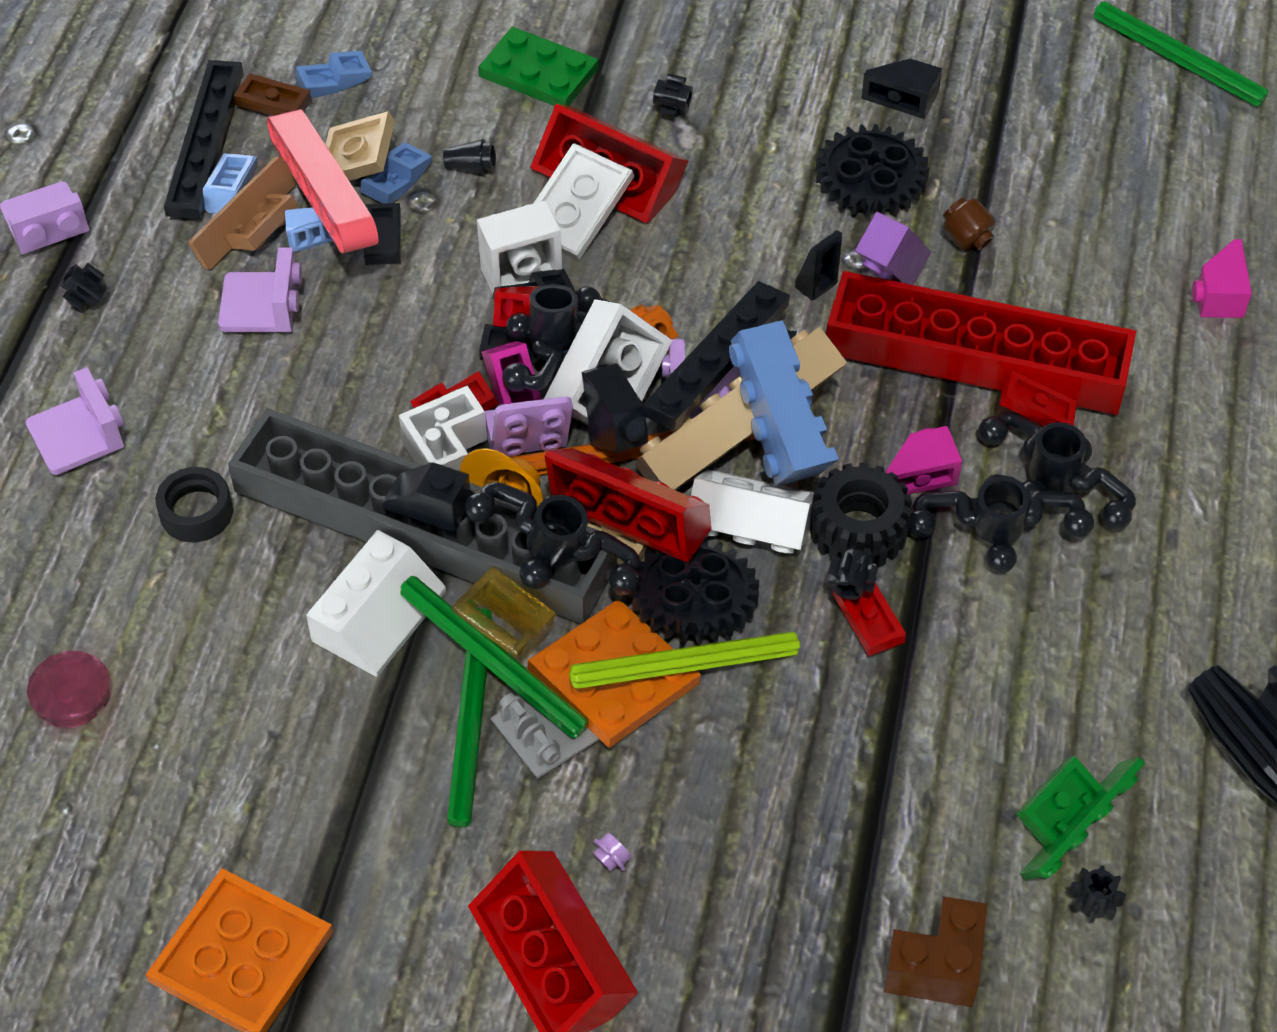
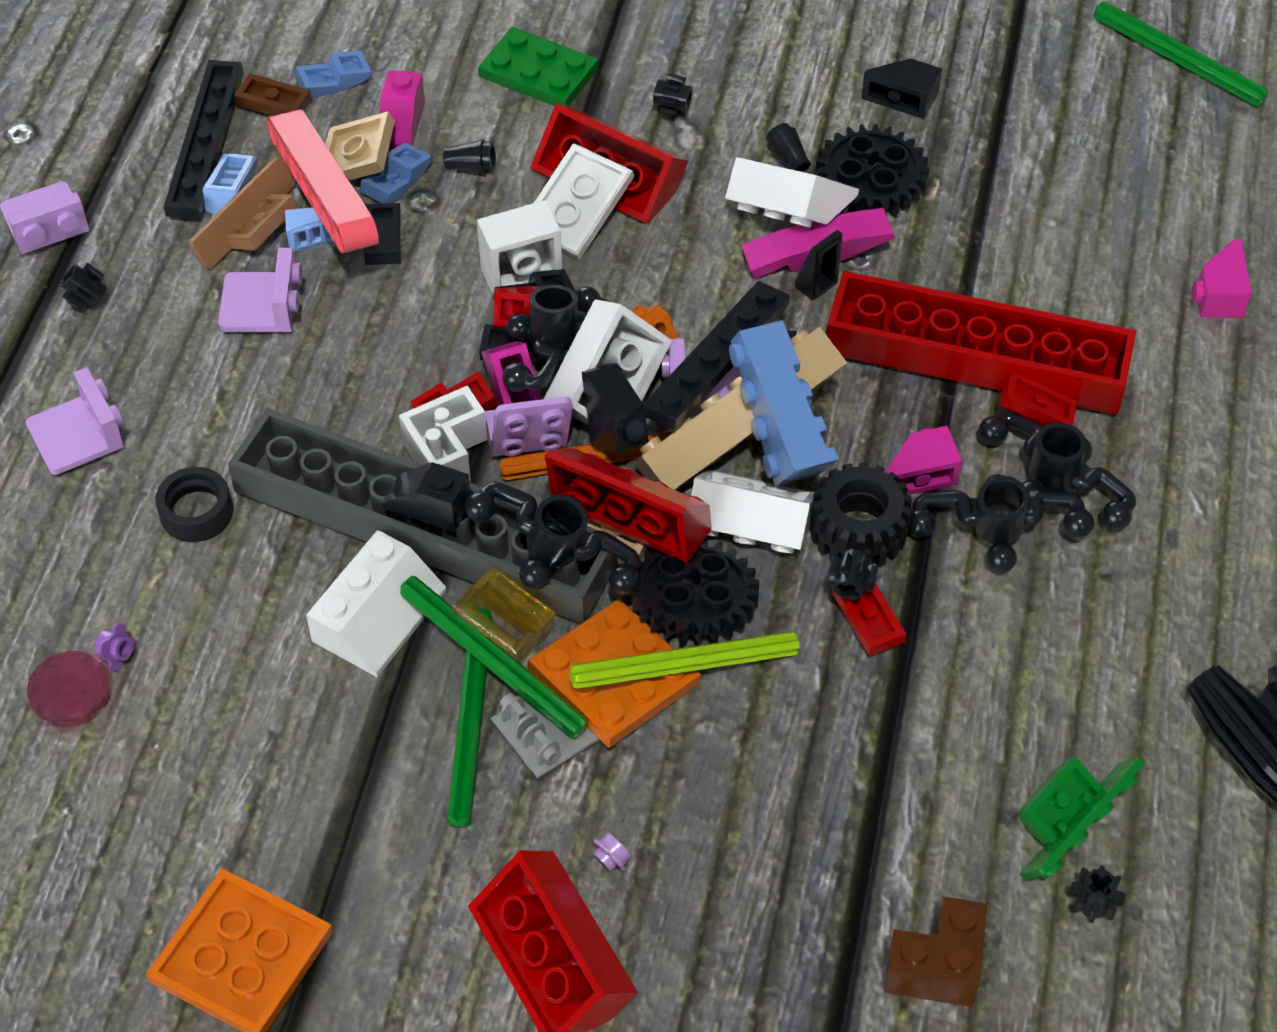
light orange piece [460,449,543,507] -> none
medium lavender brick [855,211,931,285] -> none
reddish brown head [943,198,996,251] -> none
none -> medium lavender plate [95,623,136,671]
none -> dark pink slope [379,70,425,149]
none -> white slope [725,157,859,228]
none -> dark pink slope [742,208,895,279]
none -> black cone [766,123,811,172]

